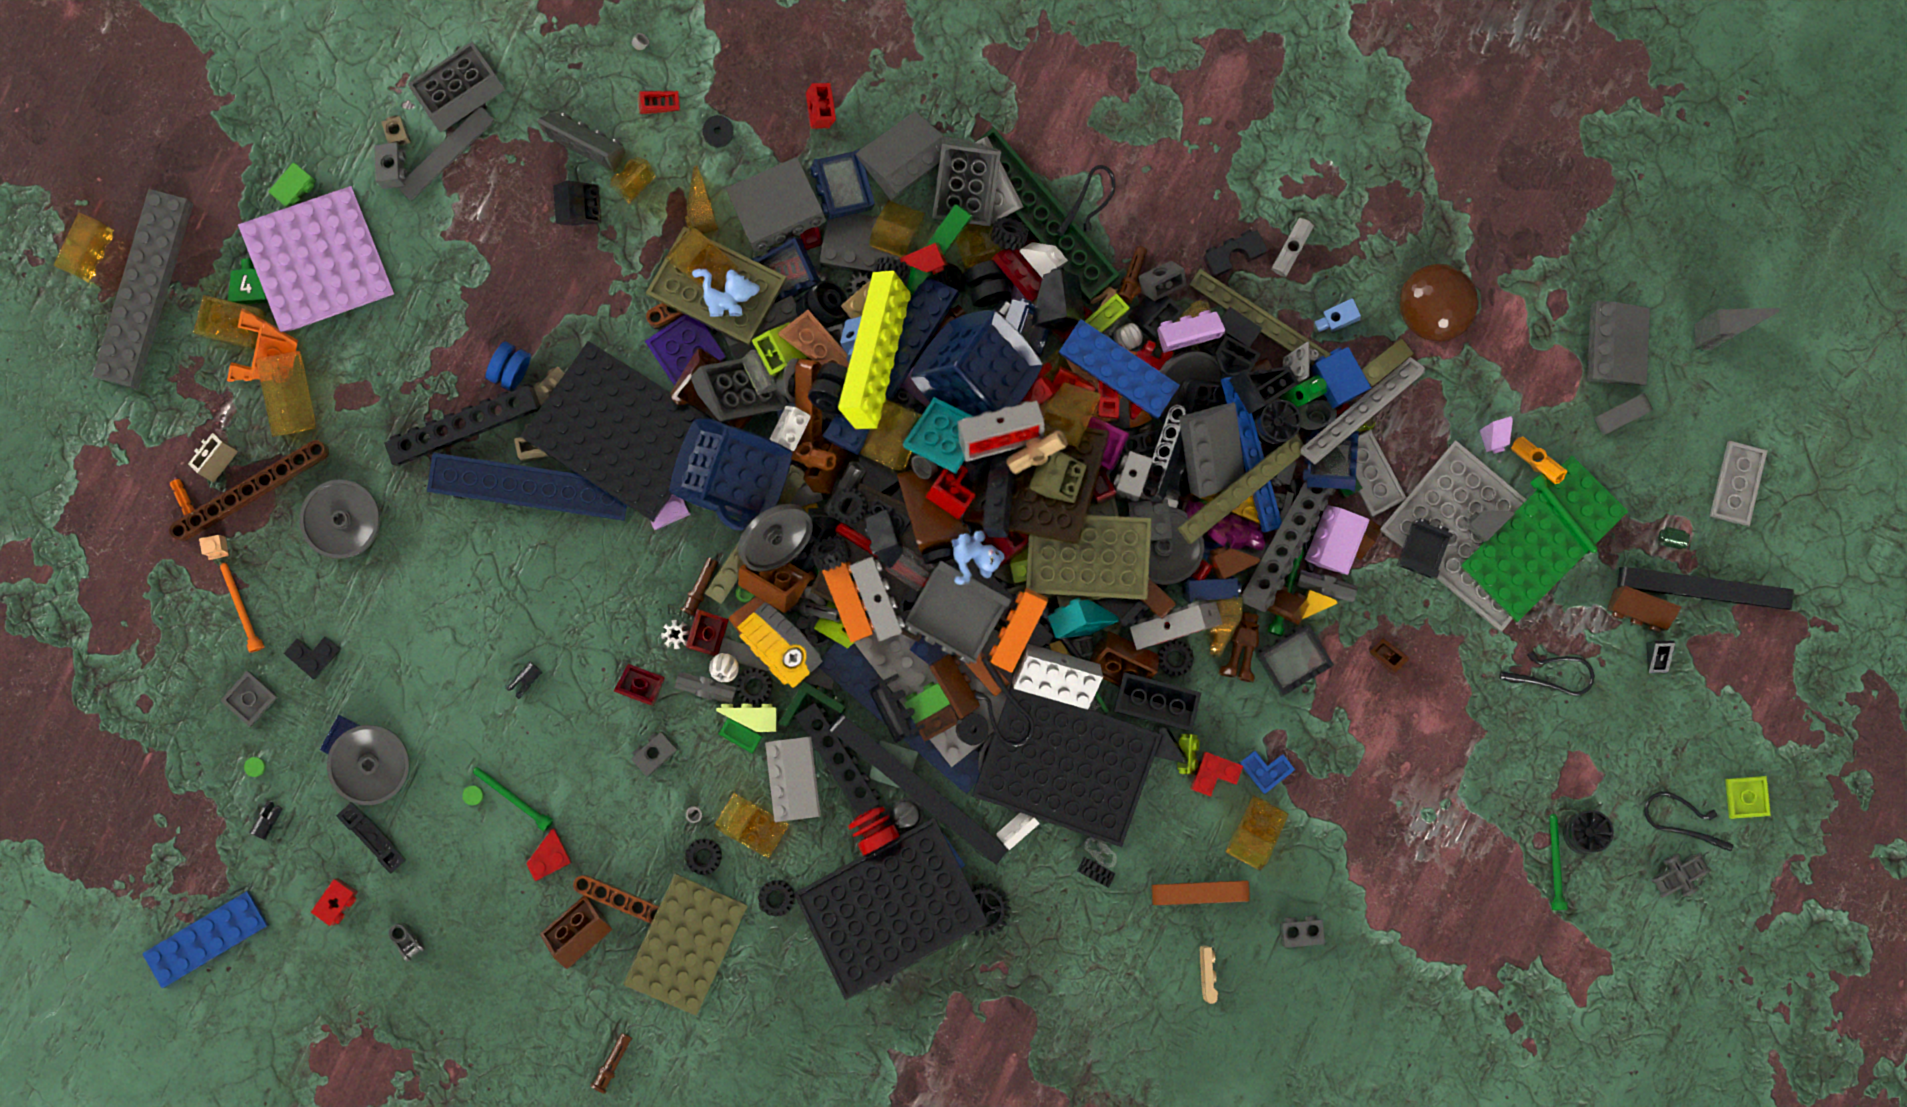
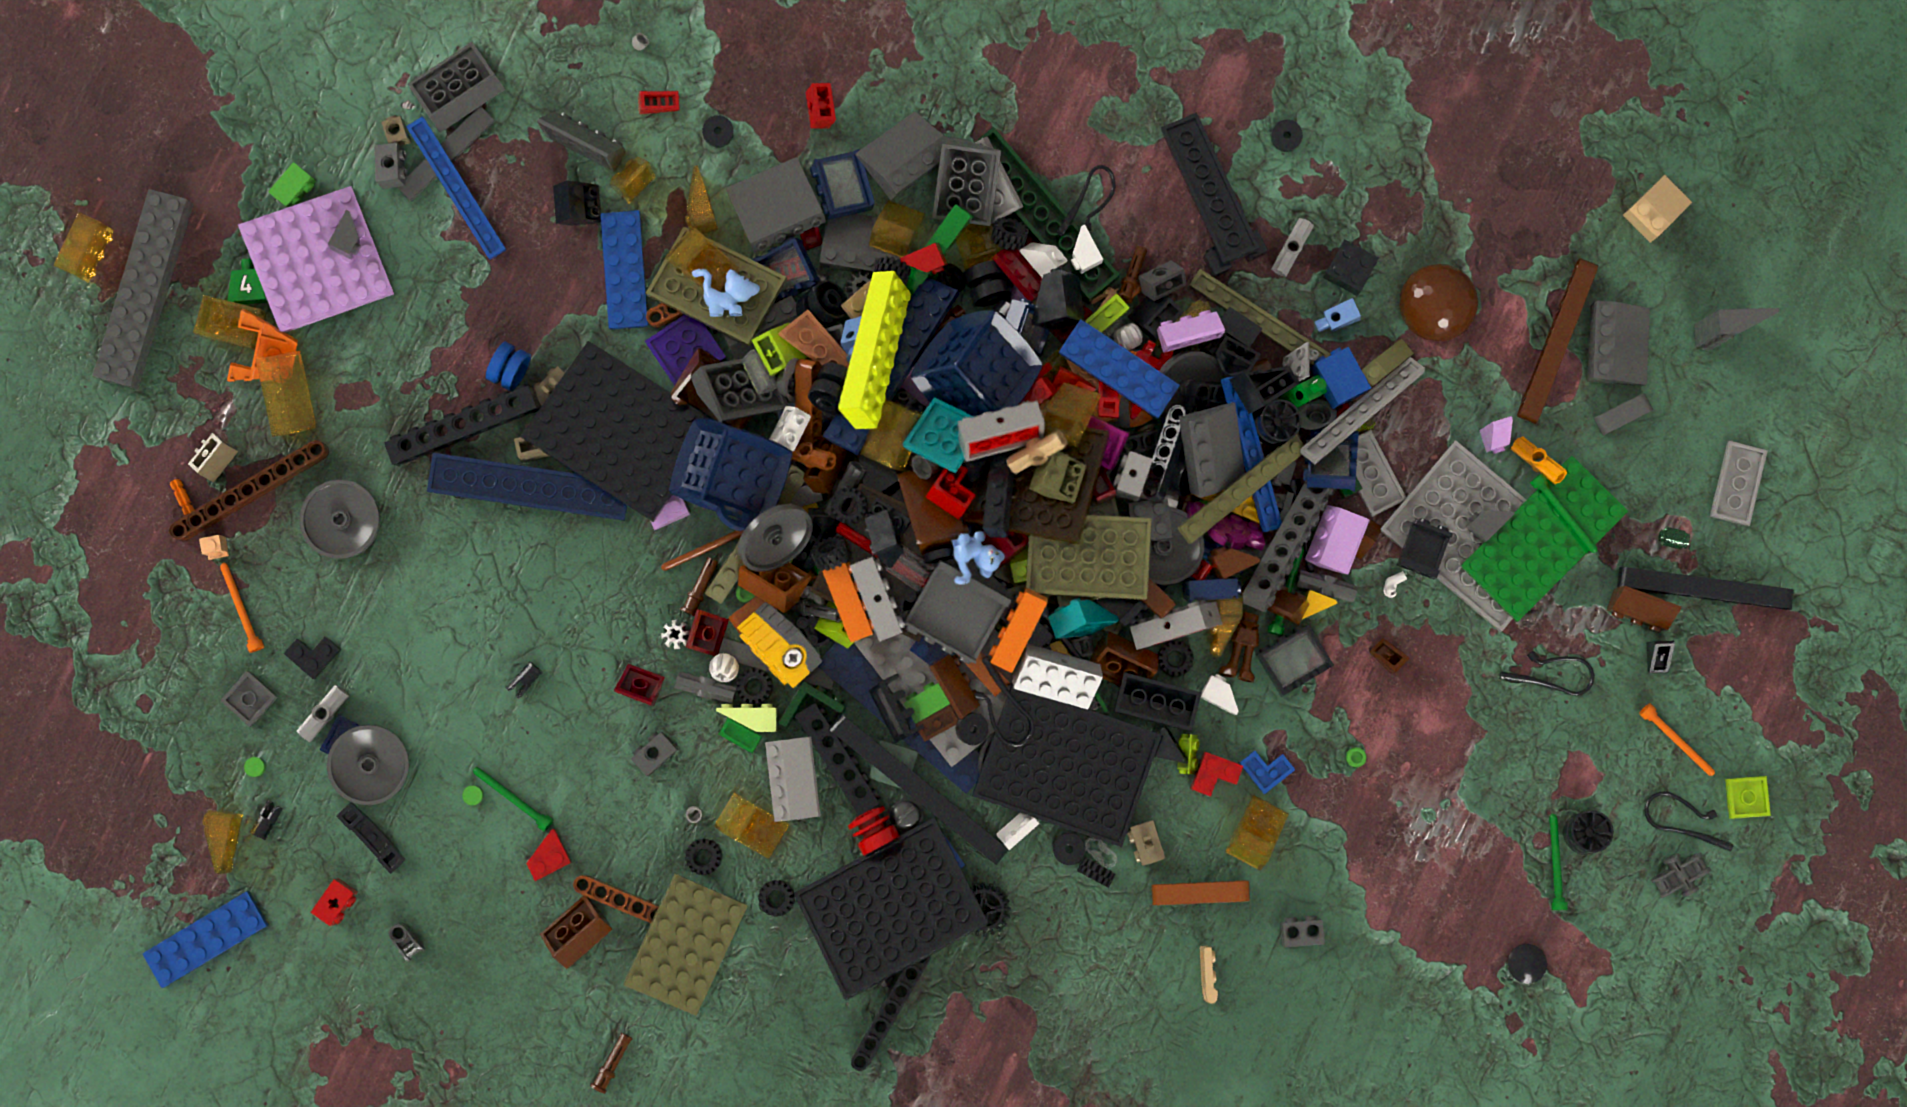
none -> clear yellow slope [203,809,243,874]
none -> light grey piece [297,685,349,742]
none -> dark grey slope [328,210,361,259]
none -> blue plate [406,116,507,260]
none -> blue plate [600,210,649,330]
none -> dark orange piece [661,530,744,571]
none -> black beam [851,955,931,1071]
none -> black piece [1053,833,1085,865]
none -> white slope [1071,225,1103,274]
none -> dark tan brick [1127,820,1166,866]
none -> black plate [1161,113,1260,265]
none -> white slope [1200,674,1238,715]
none -> black piece [1271,120,1303,152]
none -> black brick [1323,239,1379,296]
none -> bright green tile [1346,747,1366,767]
none -> white arm [1383,571,1407,598]
none -> black dish [1506,943,1547,984]
none -> reddish brown beam [1517,258,1598,424]
none -> tan slope [1623,175,1692,243]
none -> orange piece [1639,703,1715,776]

